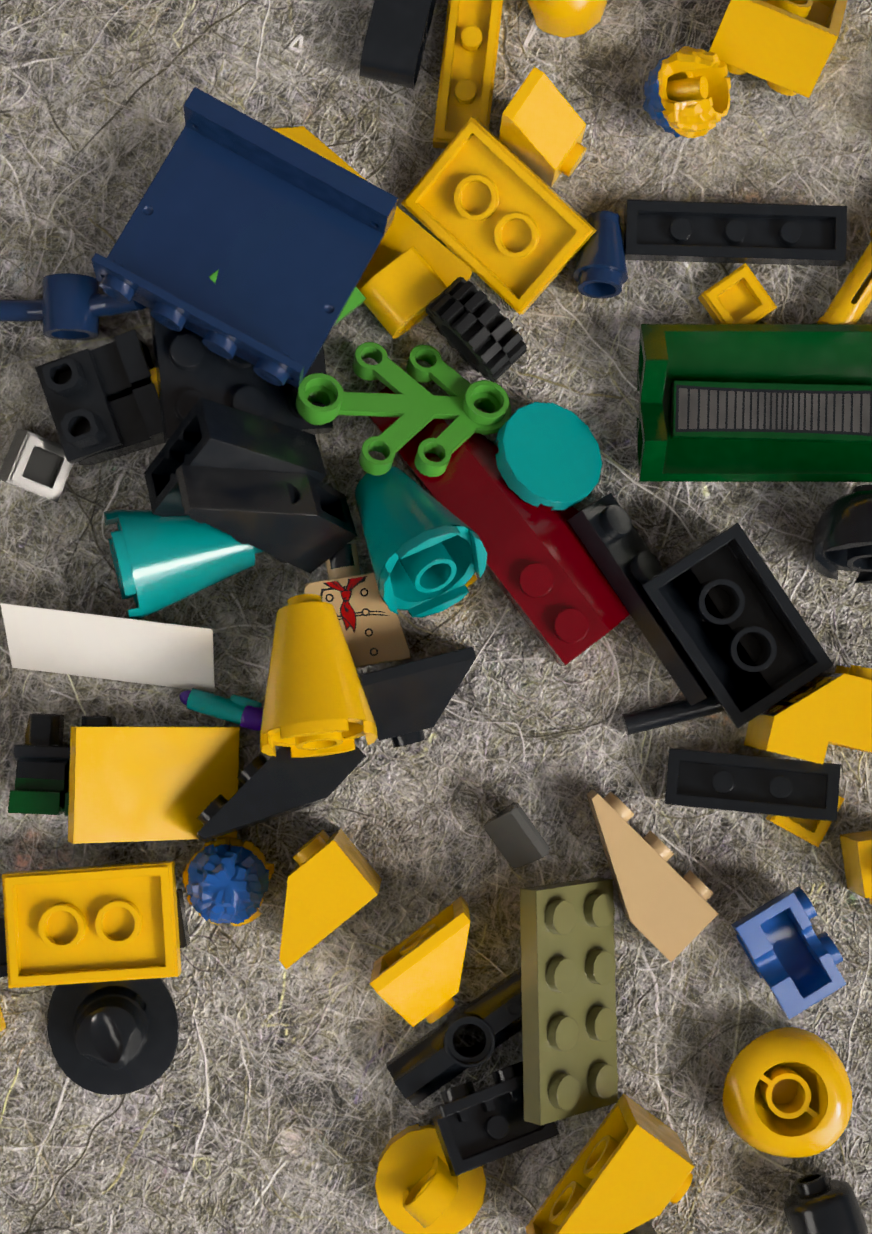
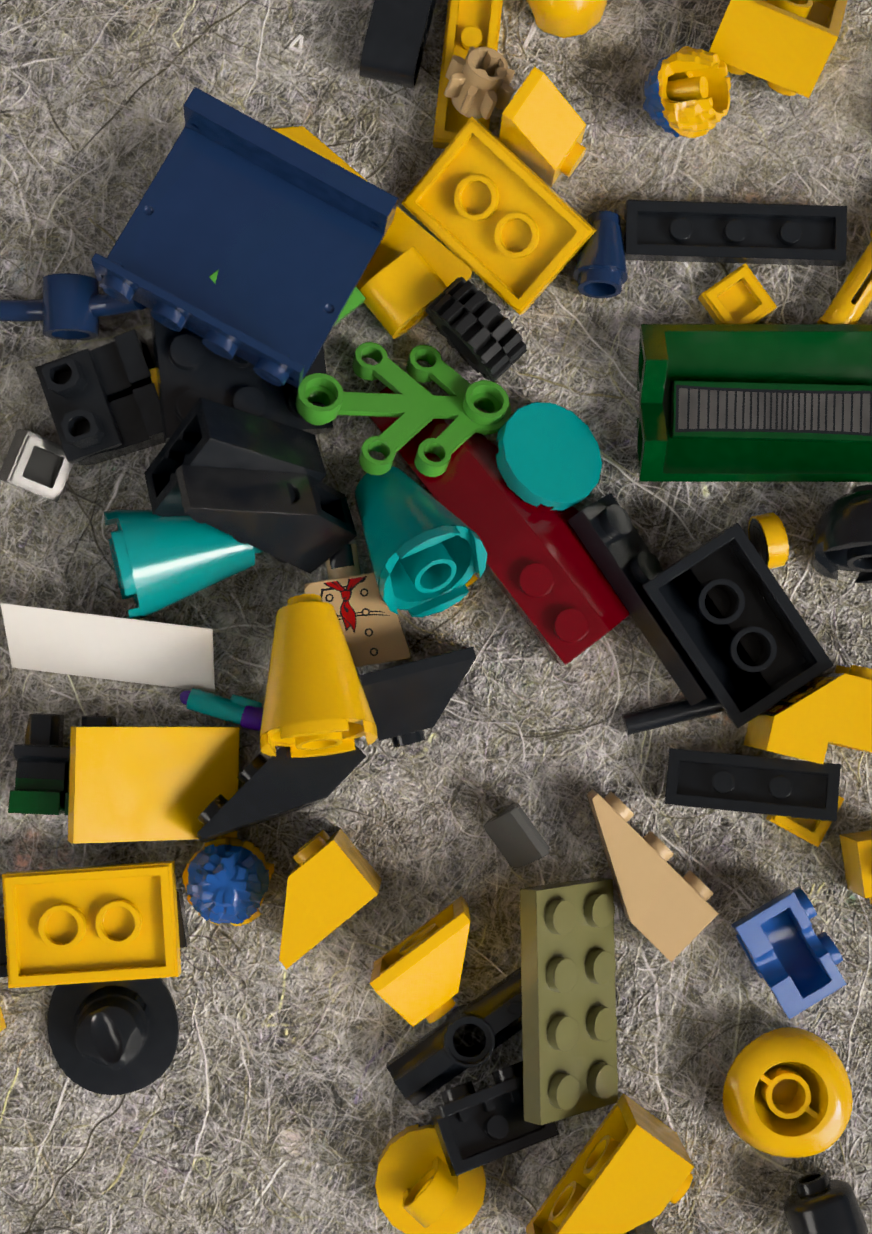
none -> tan gear [444,47,515,120]
none -> yellow tile [748,512,789,569]

